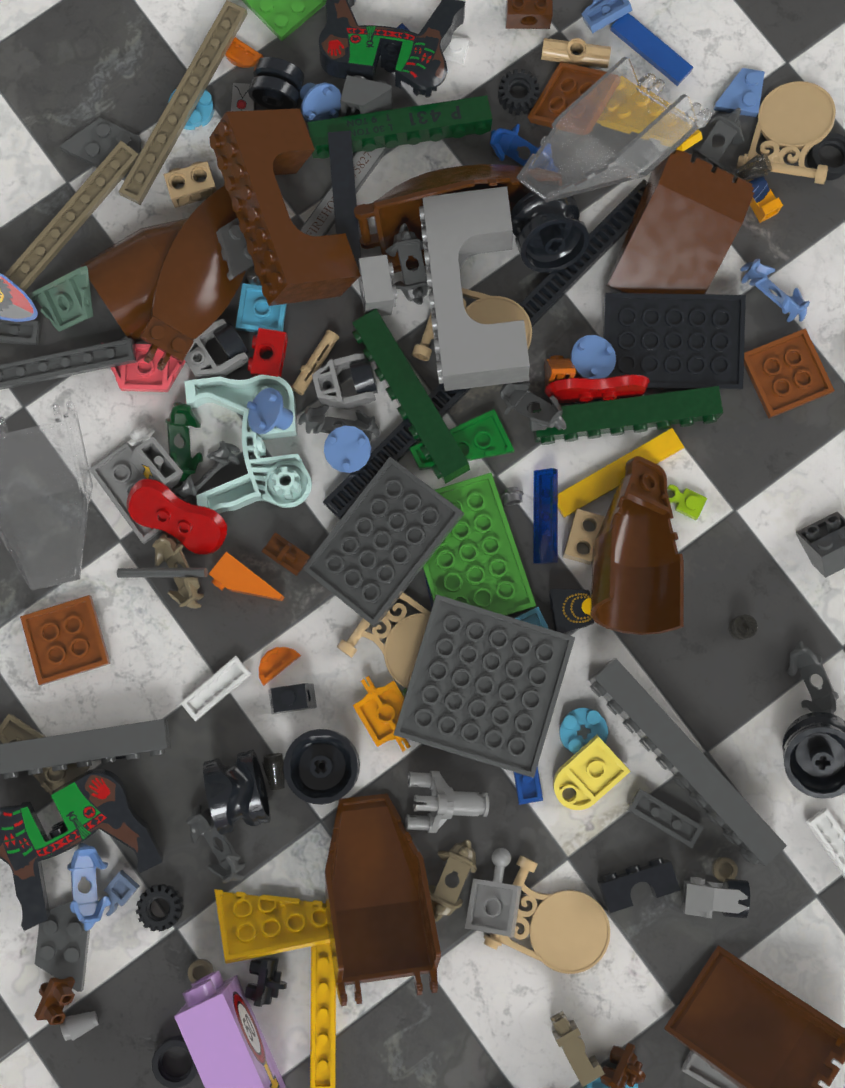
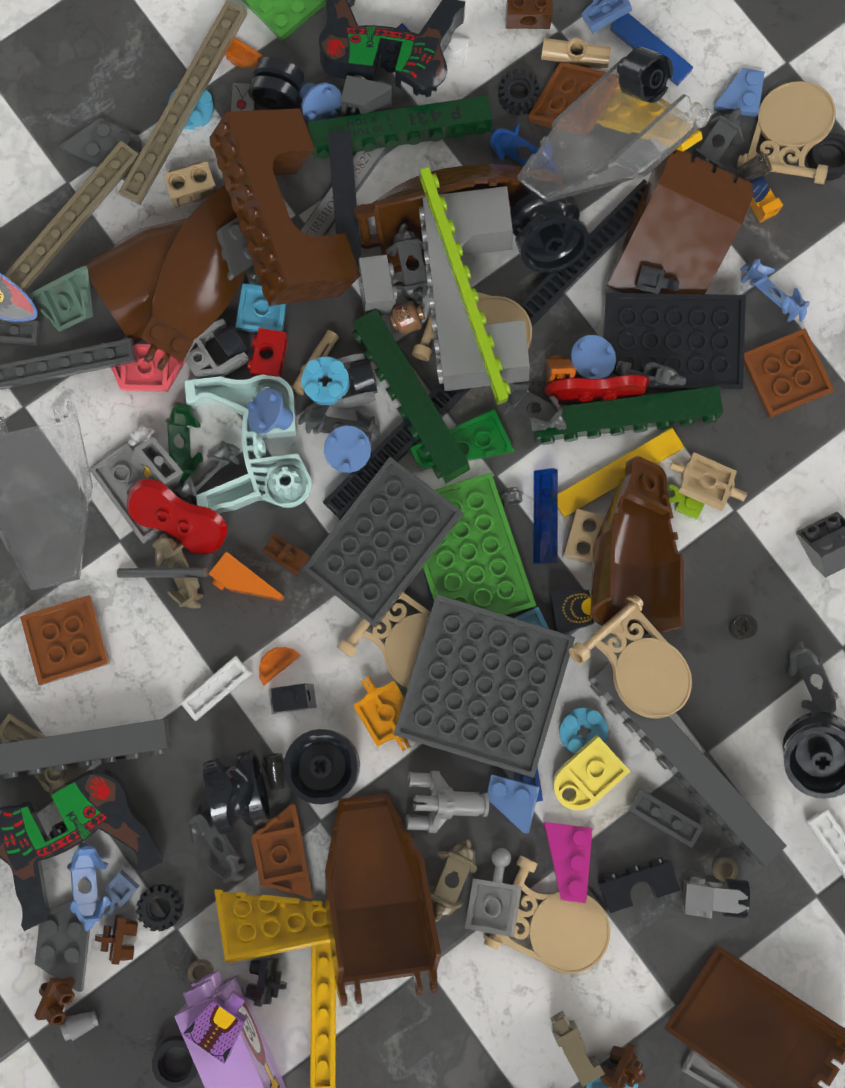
none -> reddish brown hips [95,914,138,965]
none -> torso [183,990,247,1064]
none -> dark orange wing [251,803,314,899]
none -> medium azure plate [301,357,350,405]
none -> medium nougat head [389,301,425,335]
none -> lime plate [419,167,511,405]
none -> medium blue wing [487,774,540,834]
none -> dark pink wing [543,822,593,904]
none -> tan piece [569,595,692,719]
none -> dark grey piece [615,361,686,386]
none -> black brick [617,46,673,103]
none -> black plate [636,264,680,294]
none -> tan plate [669,453,747,511]

